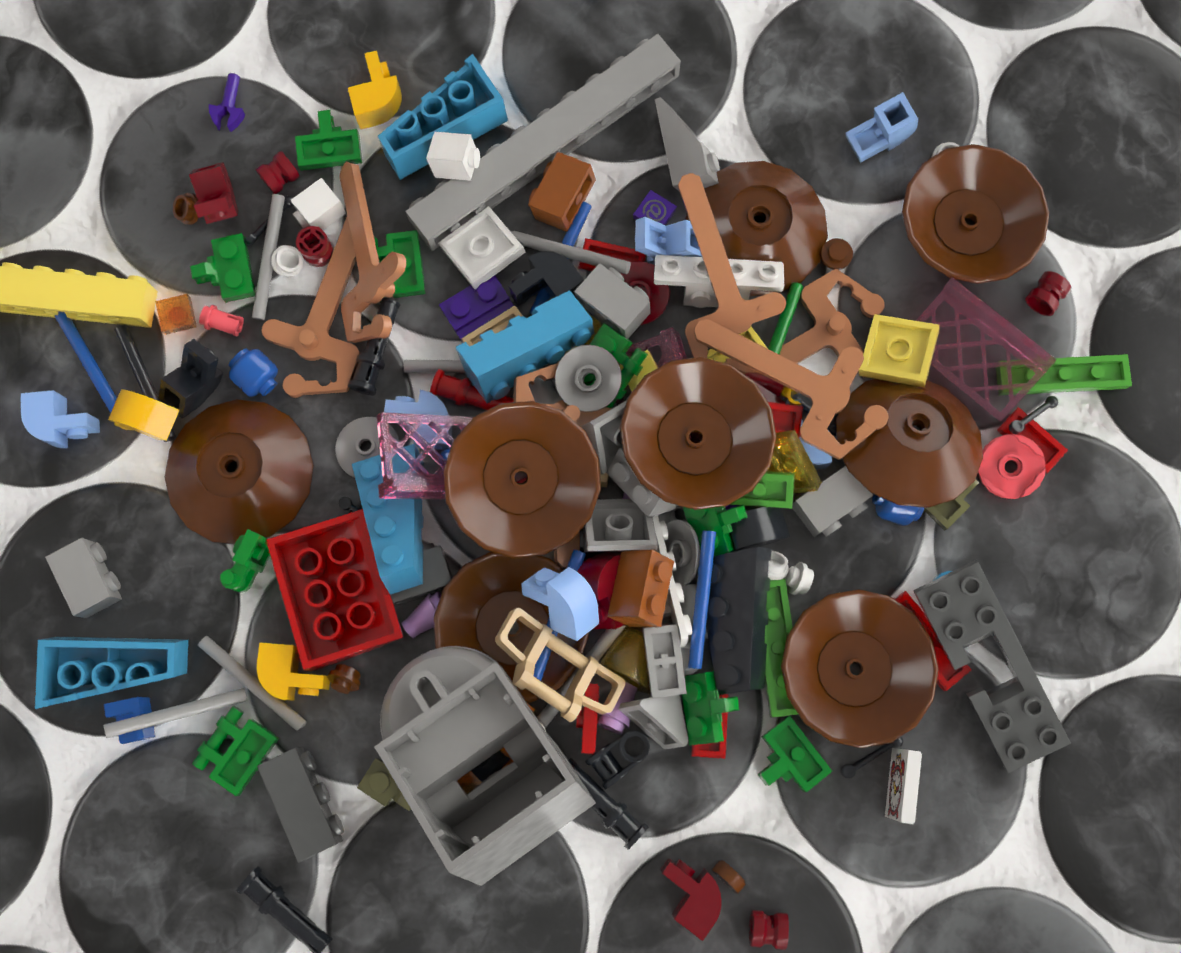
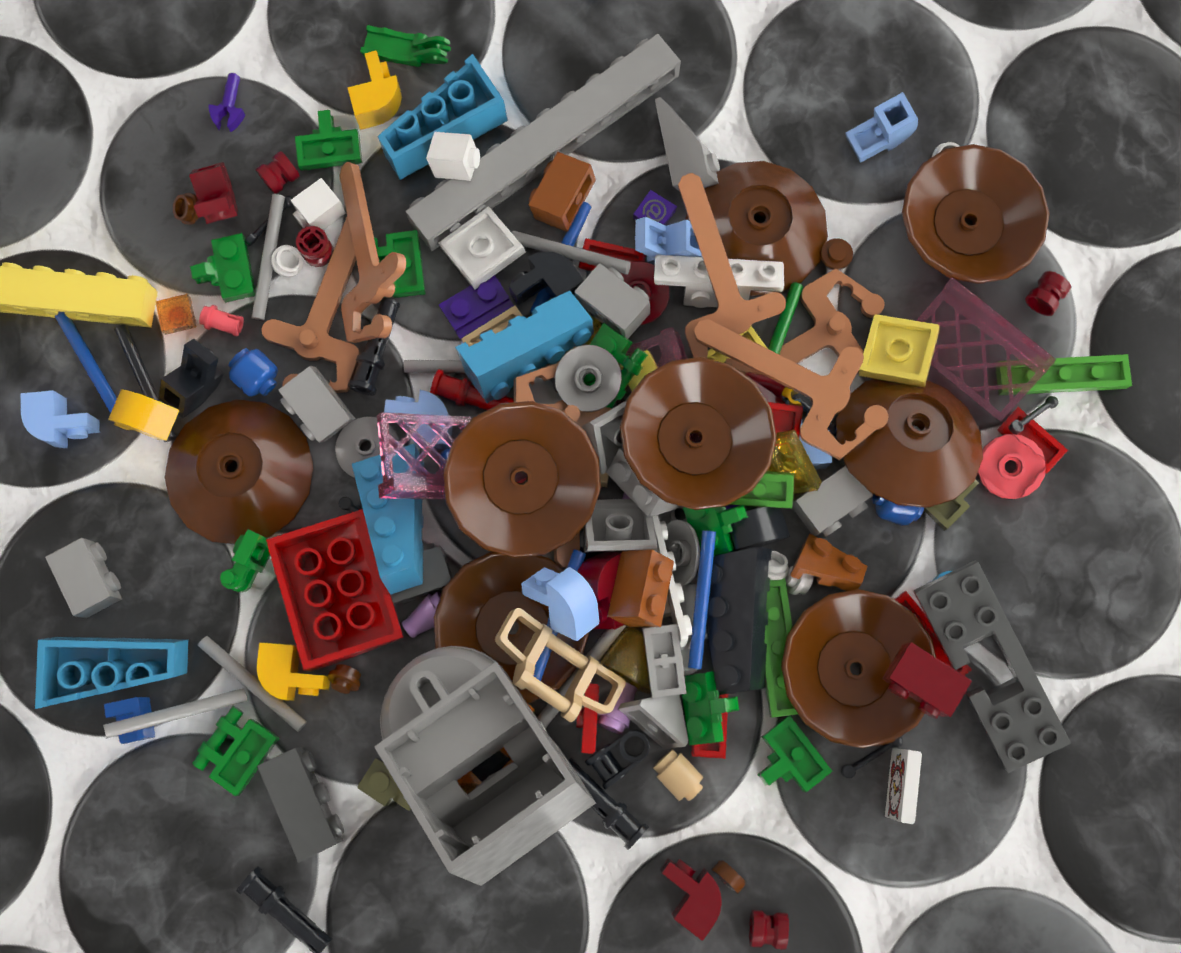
none -> light grey brick [279,366,356,443]
none -> green arm [360,25,451,67]
none -> tan brick [653,749,703,801]
none -> dark orange wing [790,533,868,591]
none -> dark red brick [882,642,972,719]

